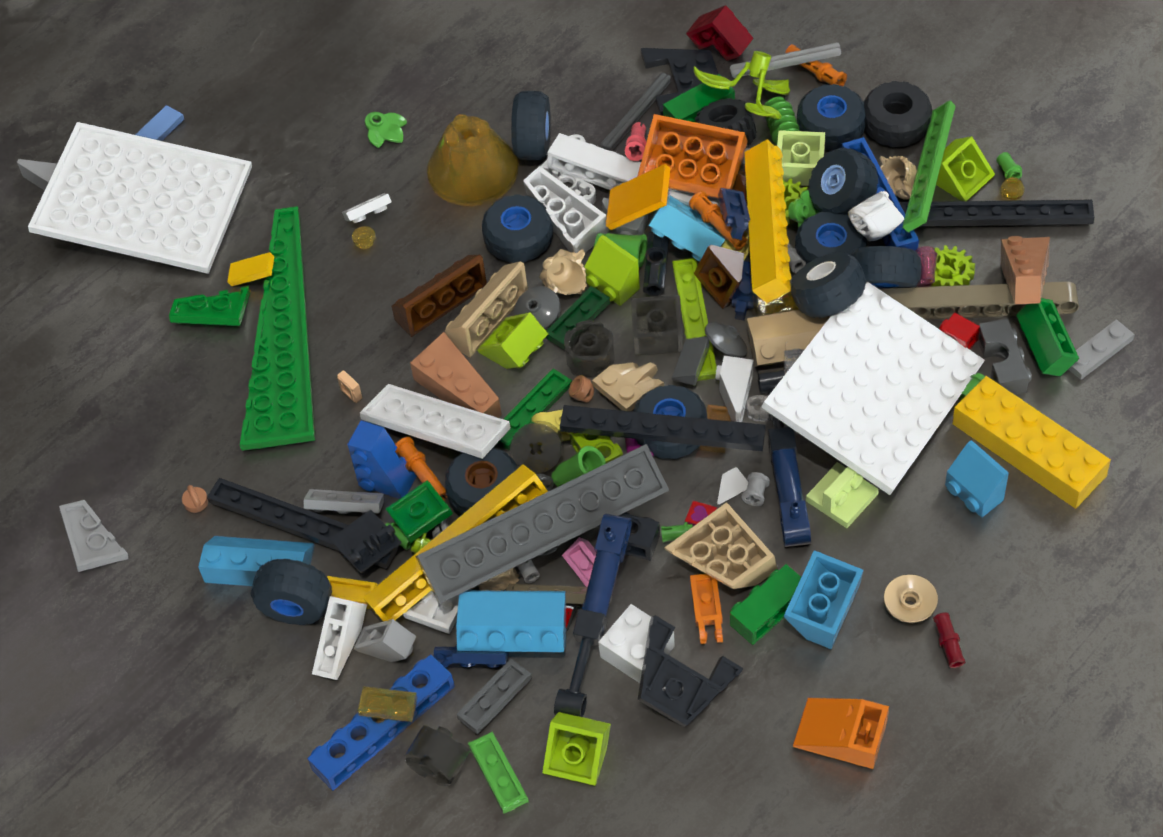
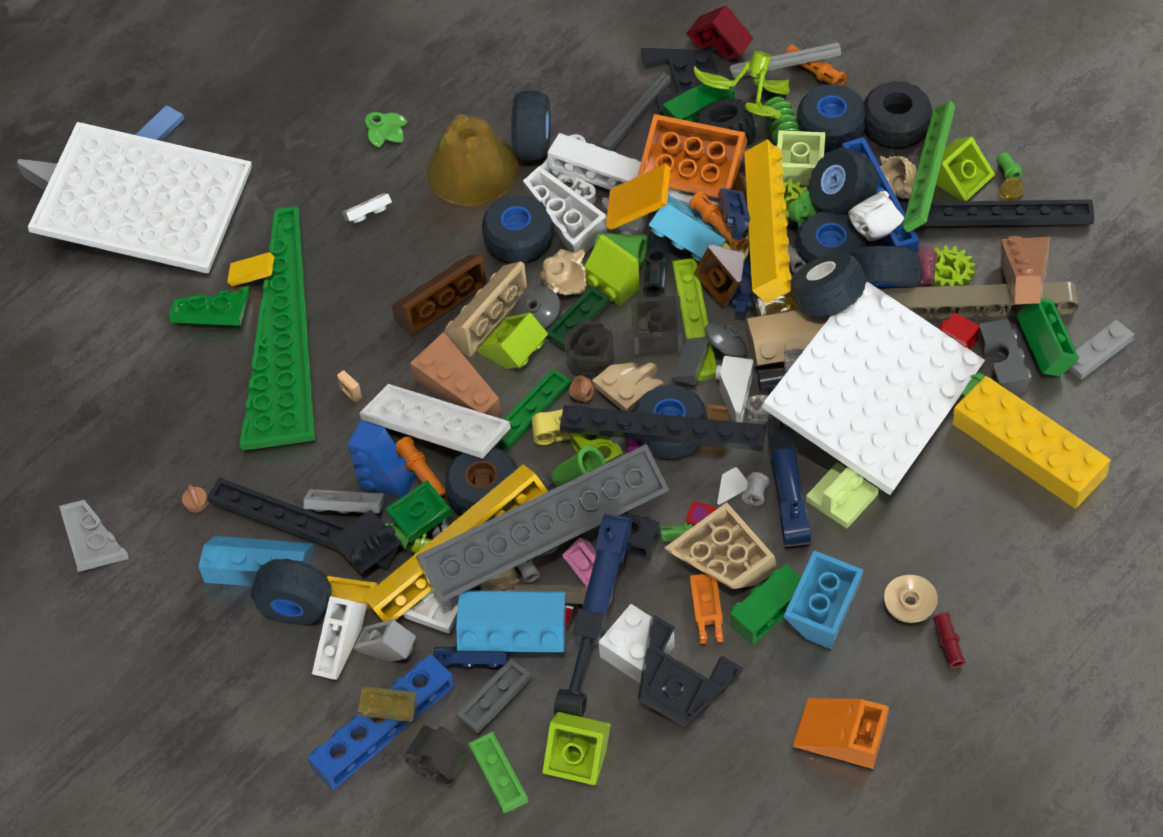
clear yellow plate [352,226,376,249] -> none
clear smoke brick [510,421,564,474] -> none
coral pin [625,122,646,161] -> none
dark azure slope [945,440,1009,518] -> none

